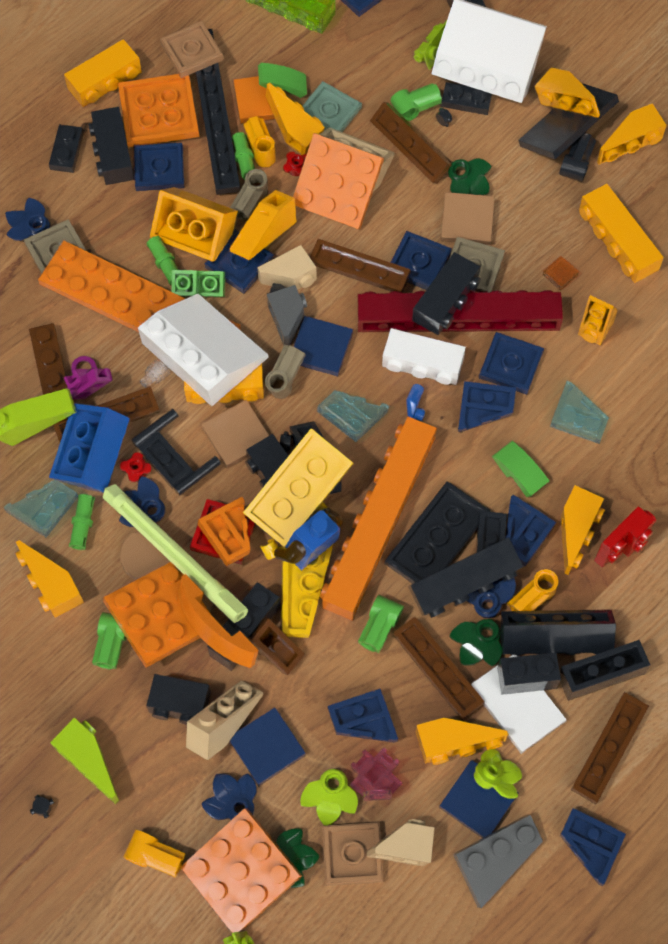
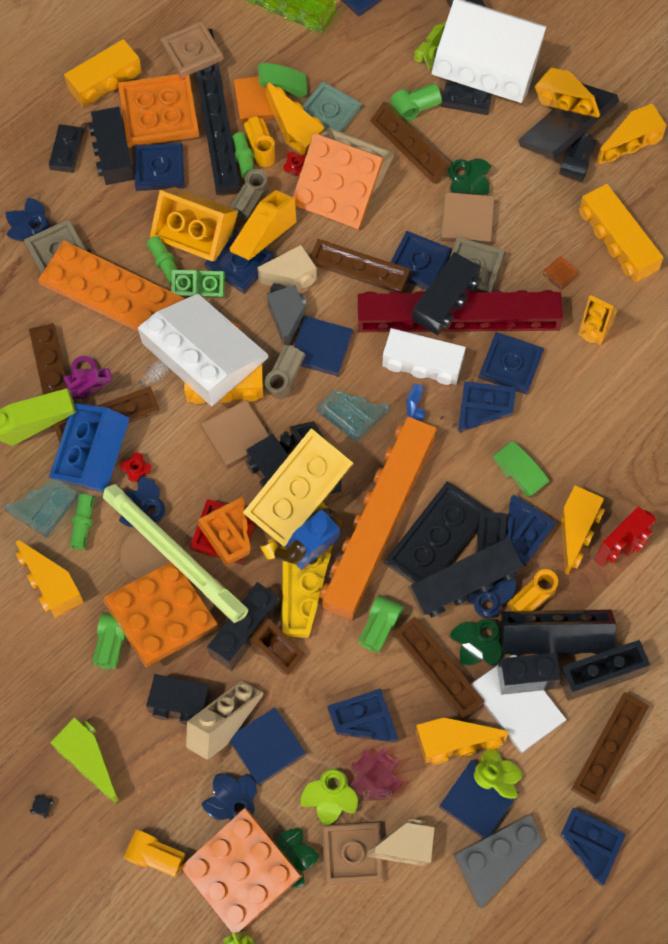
black plate [131,408,221,496] -> none
orange slope [178,574,259,668] -> none
black piece [436,108,452,127] -> none
clear light blue wing [550,381,609,444] -> none

